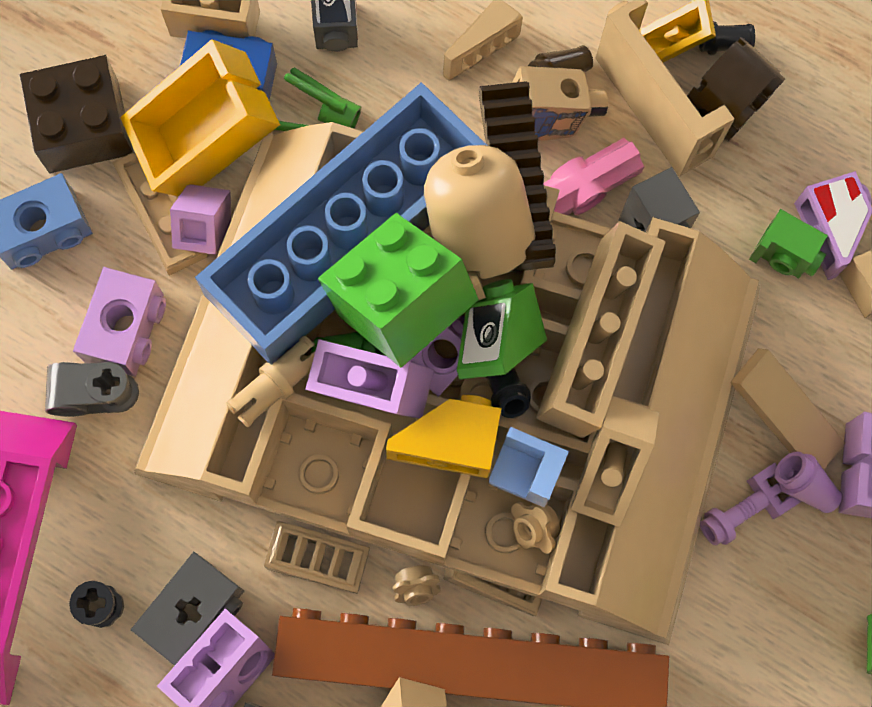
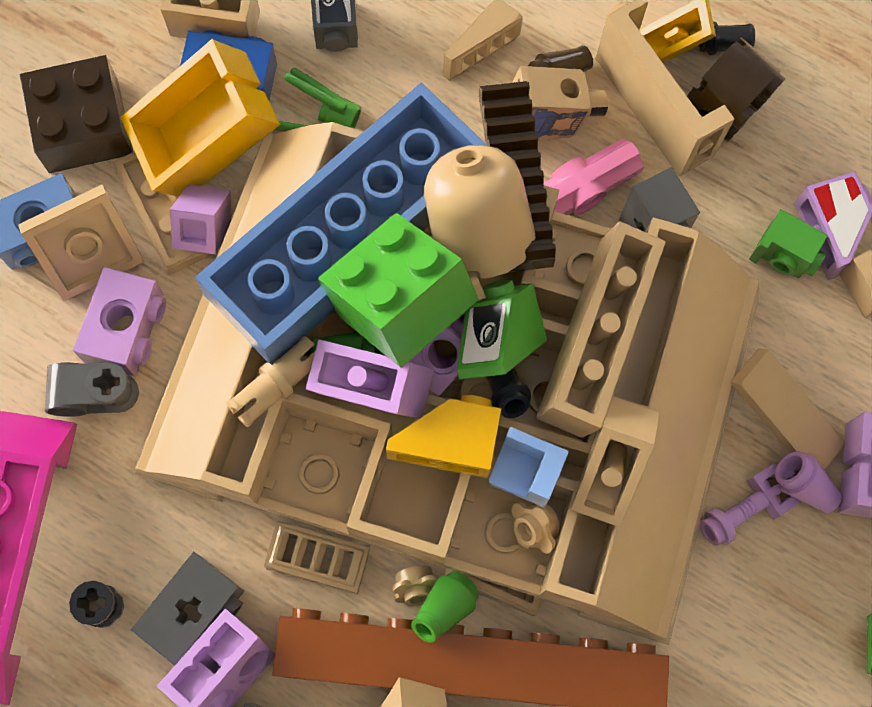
none -> tan plate [18,184,144,302]
none -> bright green cone [411,572,478,643]

